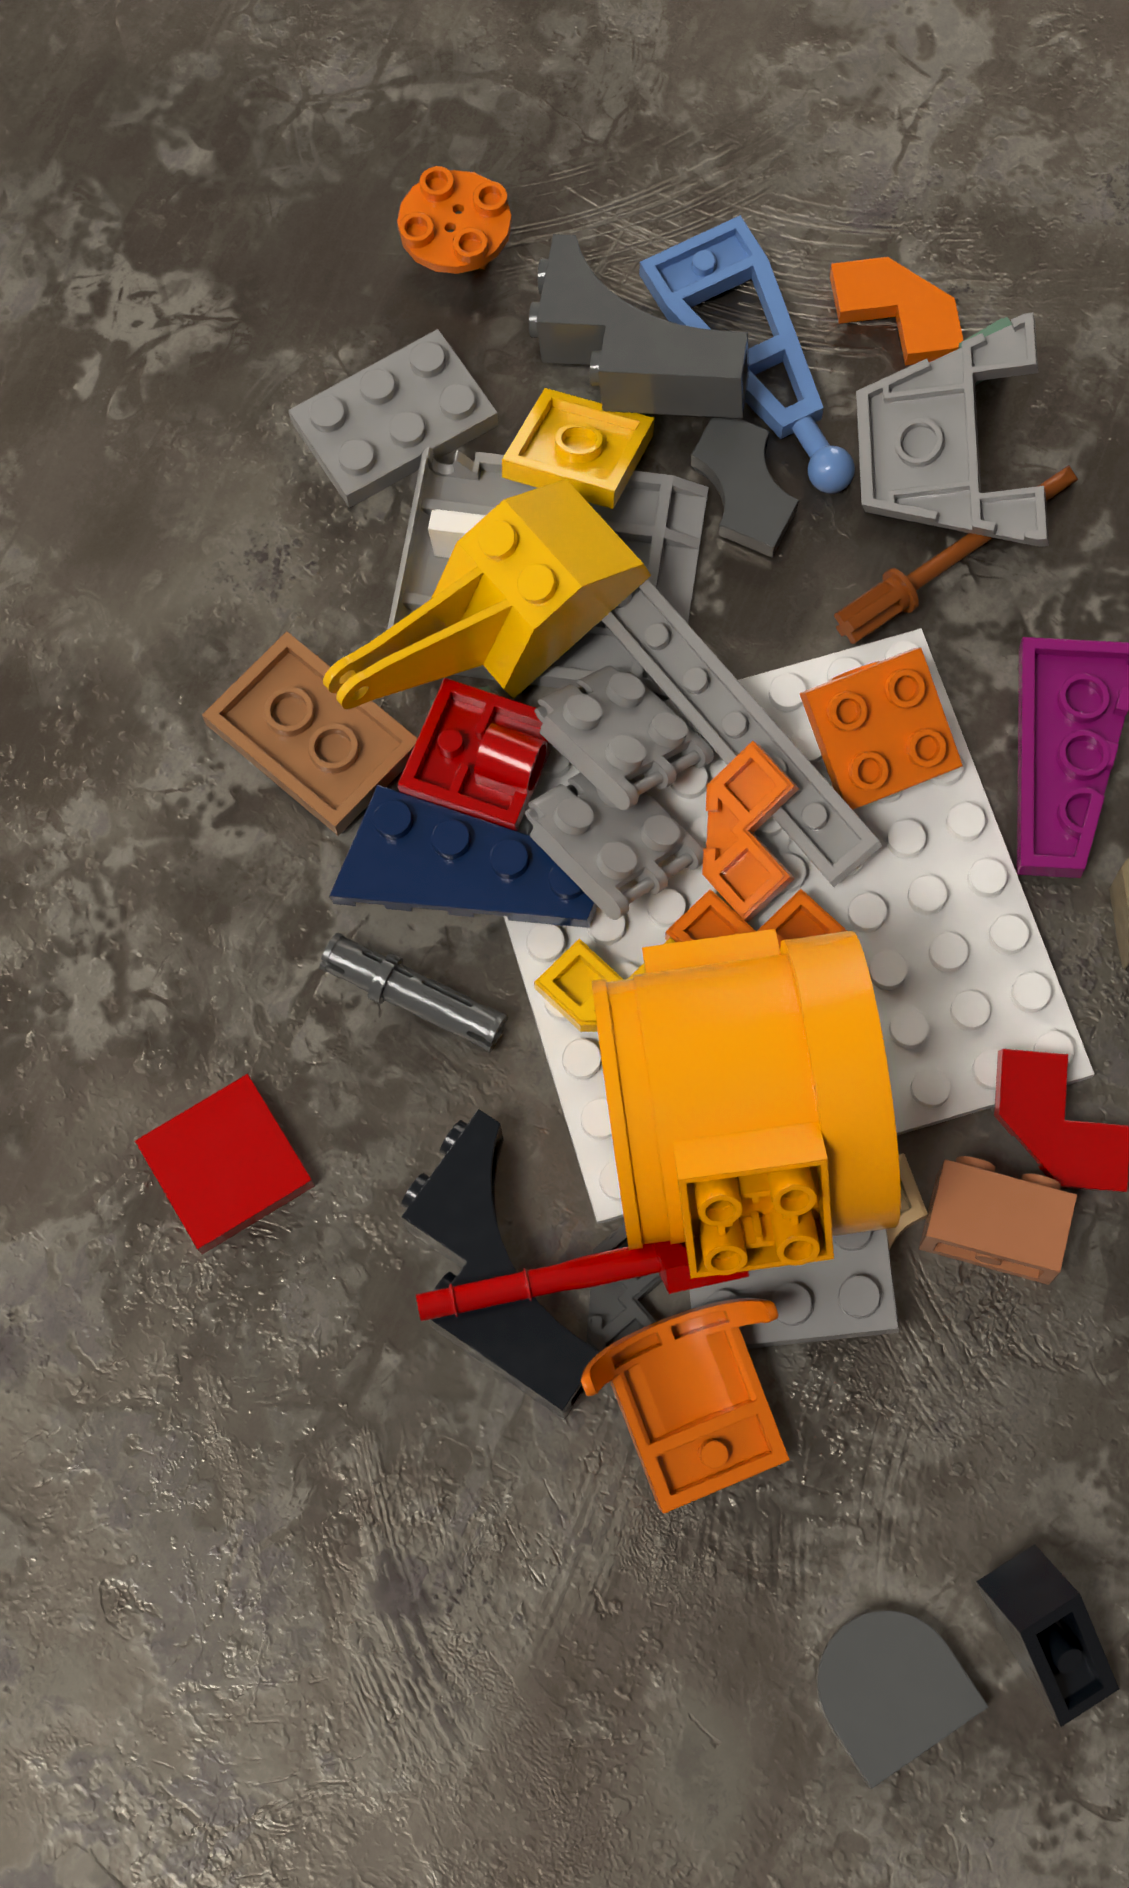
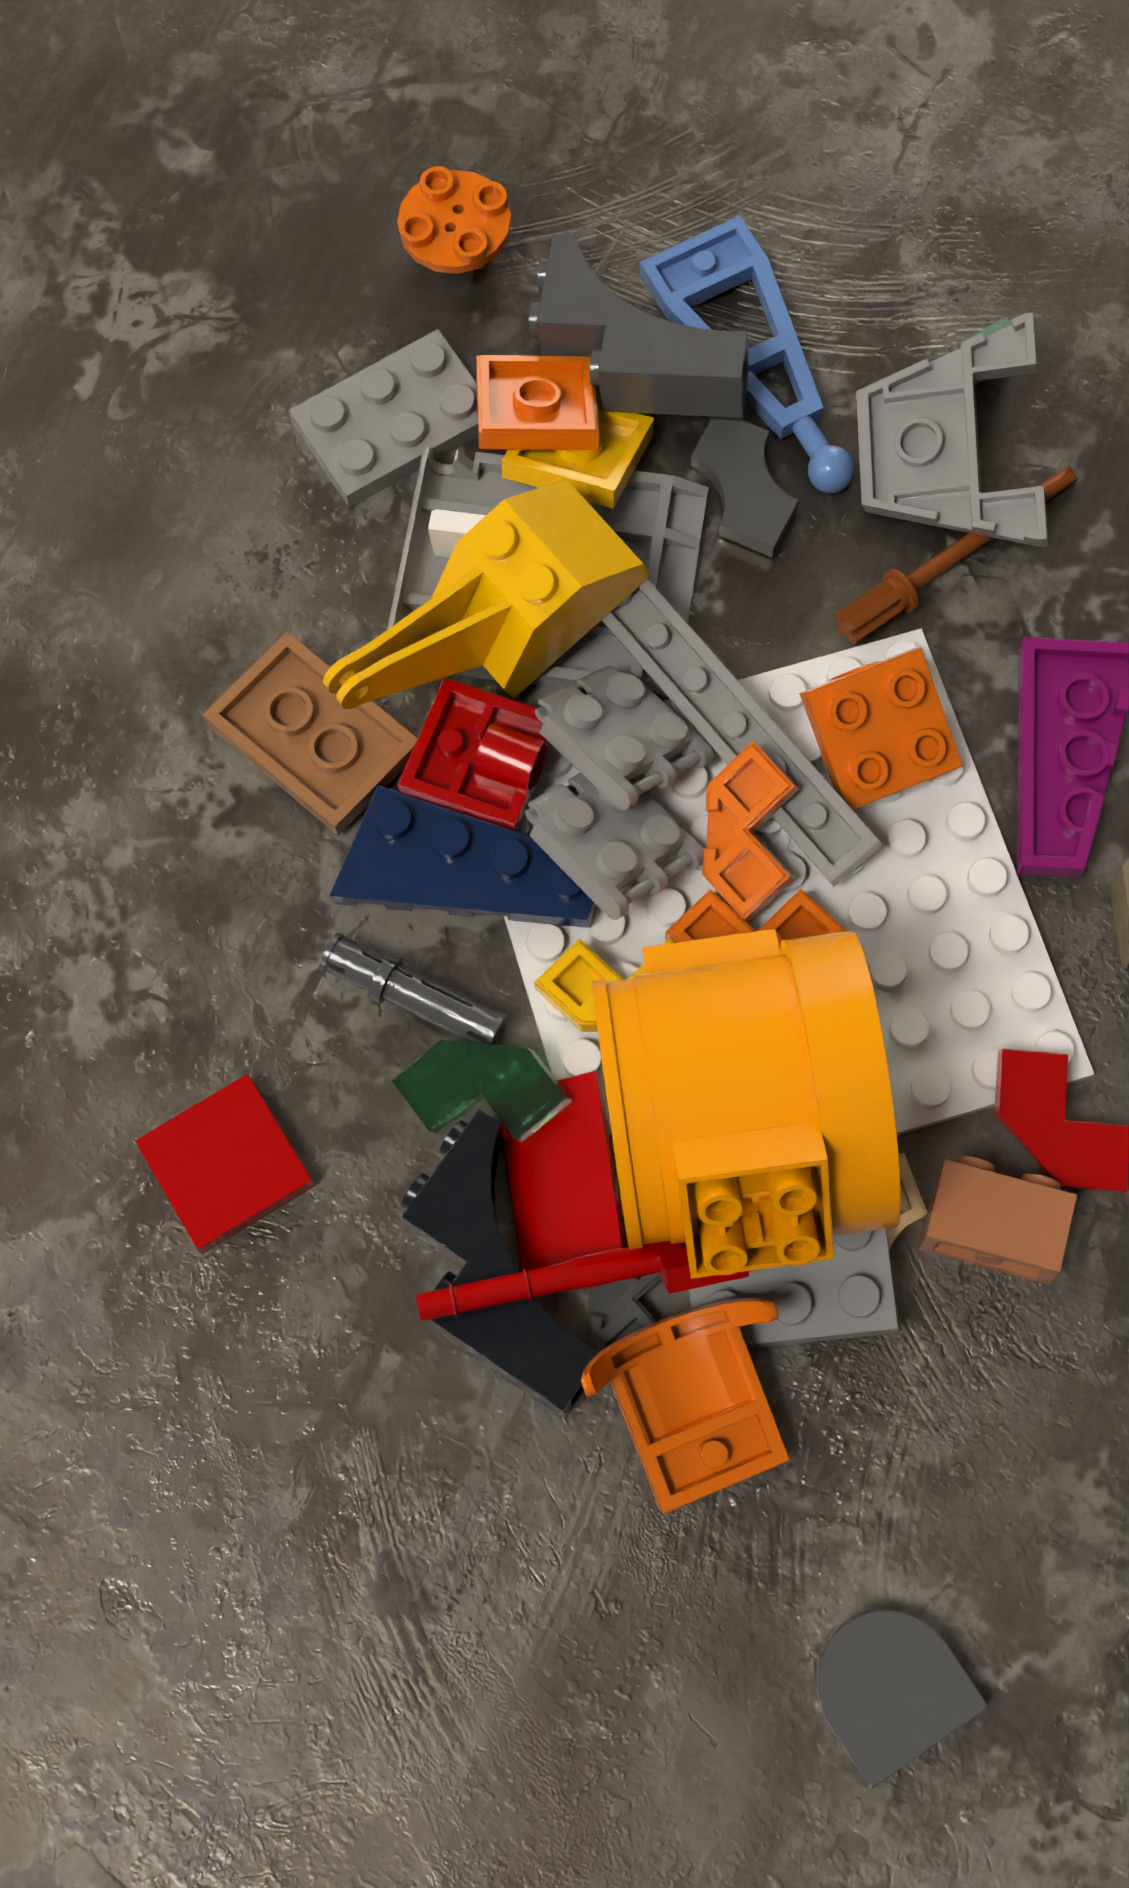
orange tile [830,257,964,366] -> none
black slope [976,1544,1119,1727] -> none
none -> clear green tile [392,1040,572,1142]
none -> orange tile [476,355,599,450]
none -> red piece [497,1071,627,1272]

